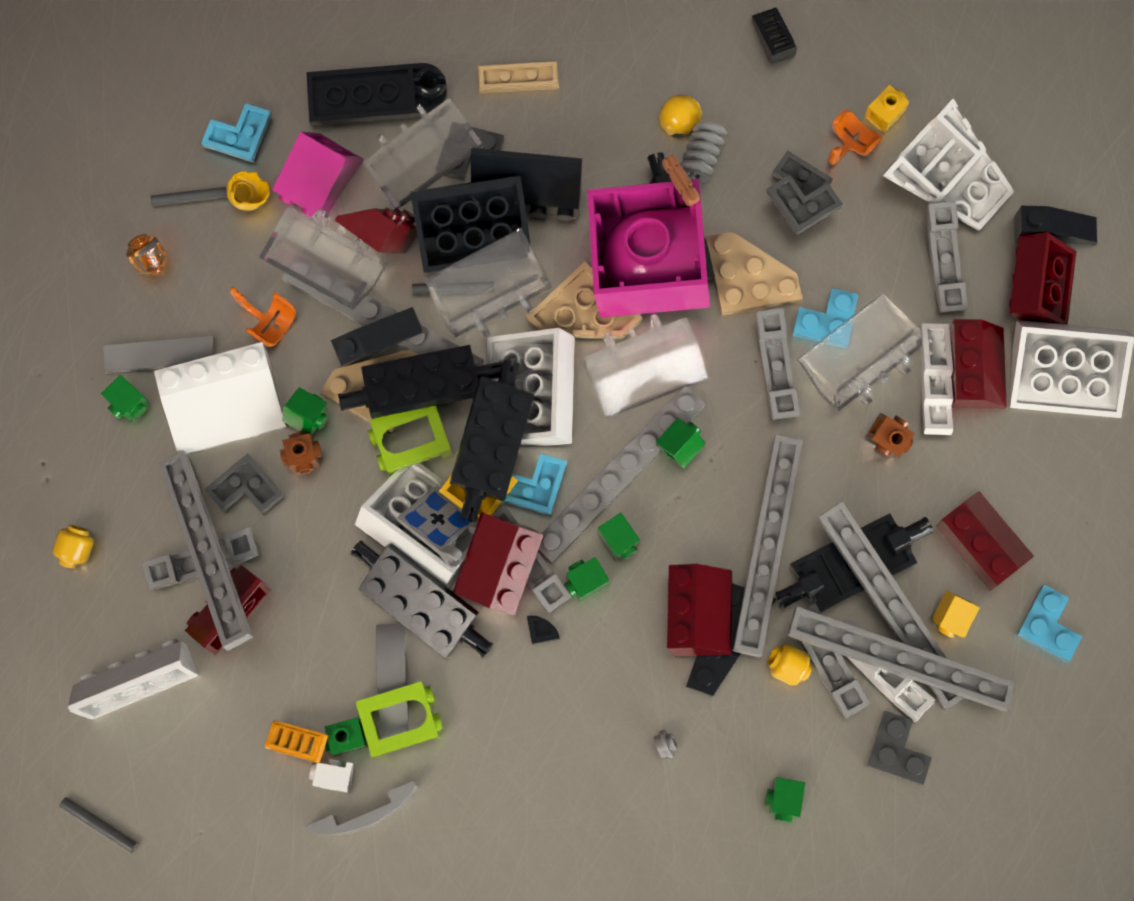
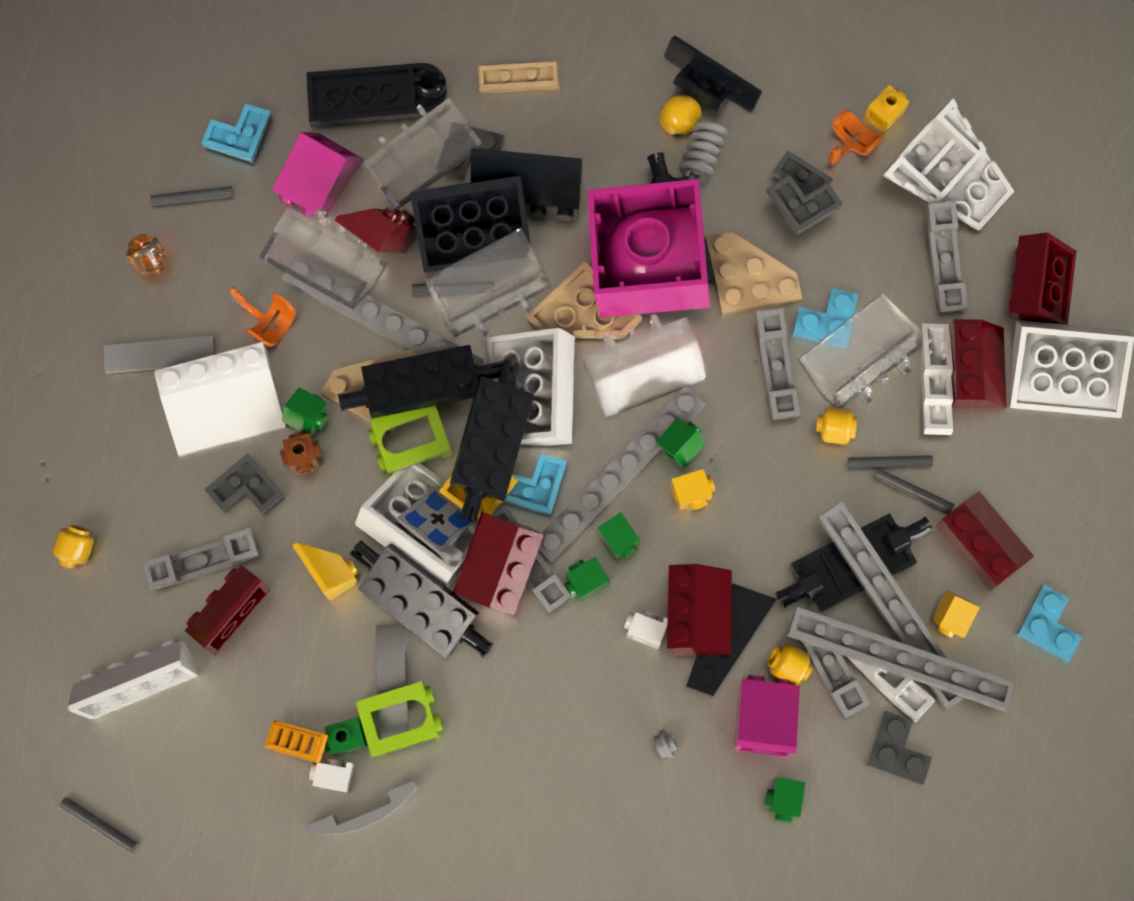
green brick [101,374,149,422] -> none
light grey plate [159,451,253,651] -> none
yellow hair [226,171,270,211] -> none
black slope [331,307,424,366] -> none
black tile [527,615,560,645] -> none
nougat axle [662,155,700,206] -> none
light grey plate [732,435,803,657] -> none
black slope [752,7,797,64] -> none
dark orange brick [866,412,915,457] -> none
black slope [1014,205,1097,245] -> none
none -> yellow slope [292,542,359,601]
none -> white brick [624,611,668,649]
none -> black bracket [664,36,762,112]
none -> yellow brick [670,469,715,511]
none -> dark pink slope [733,675,800,758]
none -> yellow head [816,407,857,445]
none -> dark grey bar [848,455,933,469]
none -> dark grey bar [873,468,955,513]

